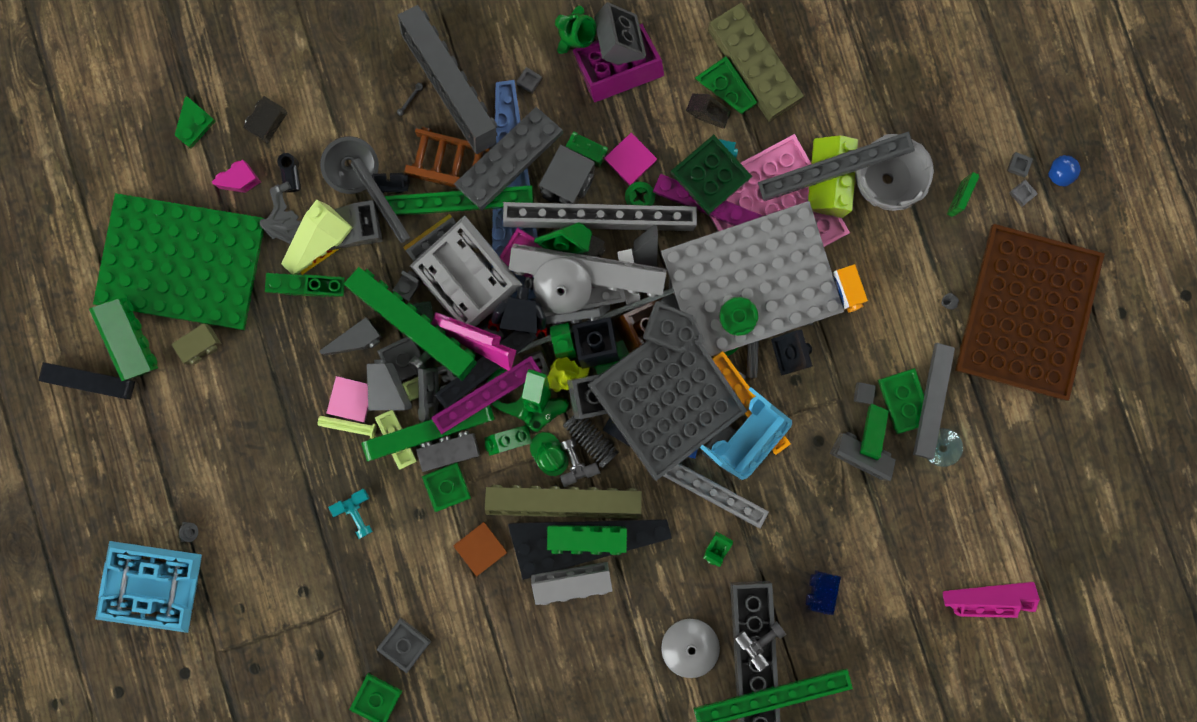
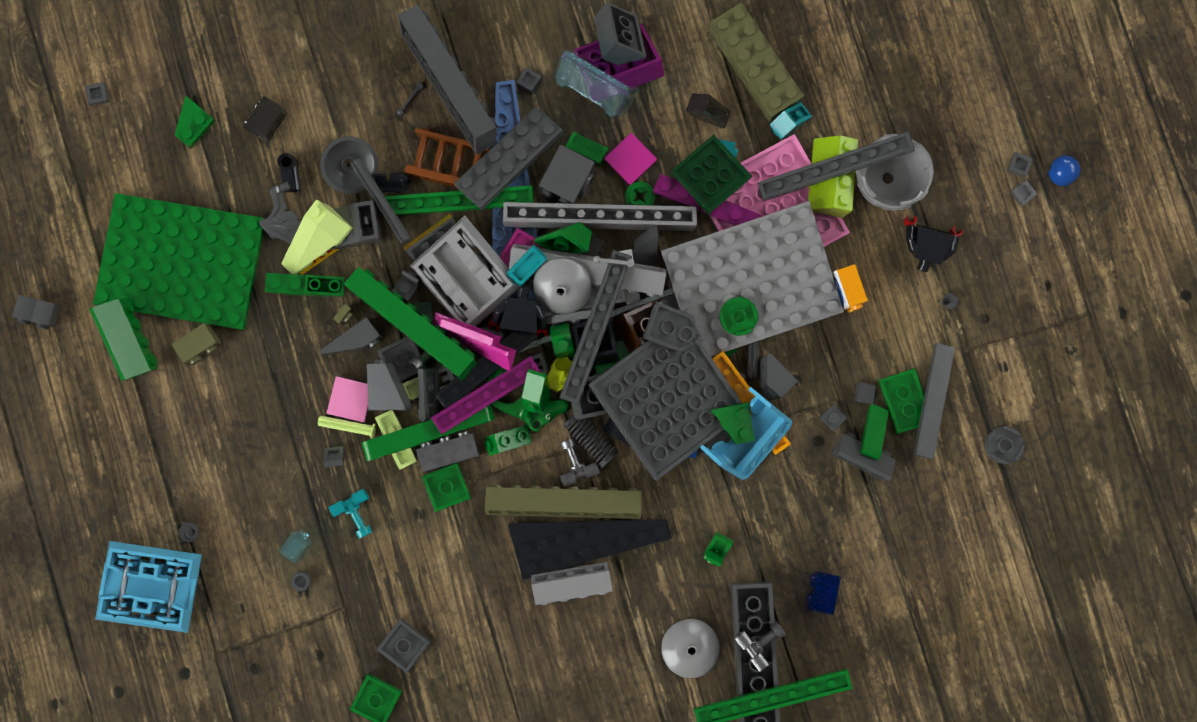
black beam [38,362,135,400] -> none
dark pink slope [211,160,261,193] -> none
dark orange tile [453,522,508,577] -> none
green piece [530,432,568,476] -> none
green wedge [547,525,627,555] -> none
green piece [555,5,597,54] -> none
light grey tile [663,463,769,528] -> none
green wing [695,56,758,115] -> none
black tile [771,329,813,376] -> none
clear light blue dish [928,428,963,467] -> none
dark pink wedge [942,582,1040,618] -> none
green tile [947,172,980,217] -> none
reddish brown plate [955,224,1105,401] -> none
none -> dark grey brick [12,295,61,330]
none -> dark grey plate [85,82,110,106]
none -> clear light blue brick [279,531,312,563]
none -> dark grey tile [291,571,312,591]
none -> dark grey plate [323,446,345,467]
none -> olive plate [333,304,355,325]
none -> teal tile [507,244,548,286]
none -> clear light blue windscreen [554,49,639,118]
none -> dark grey tile [559,250,632,405]
none -> light grey hinge [593,256,635,268]
none -> green wing [711,402,755,445]
none -> dark grey slope [759,353,798,400]
none -> teal slope [769,102,812,139]
none -> dark grey plate [819,404,847,431]
none -> black torso [904,215,963,272]
none -> dark grey tile [984,426,1025,464]

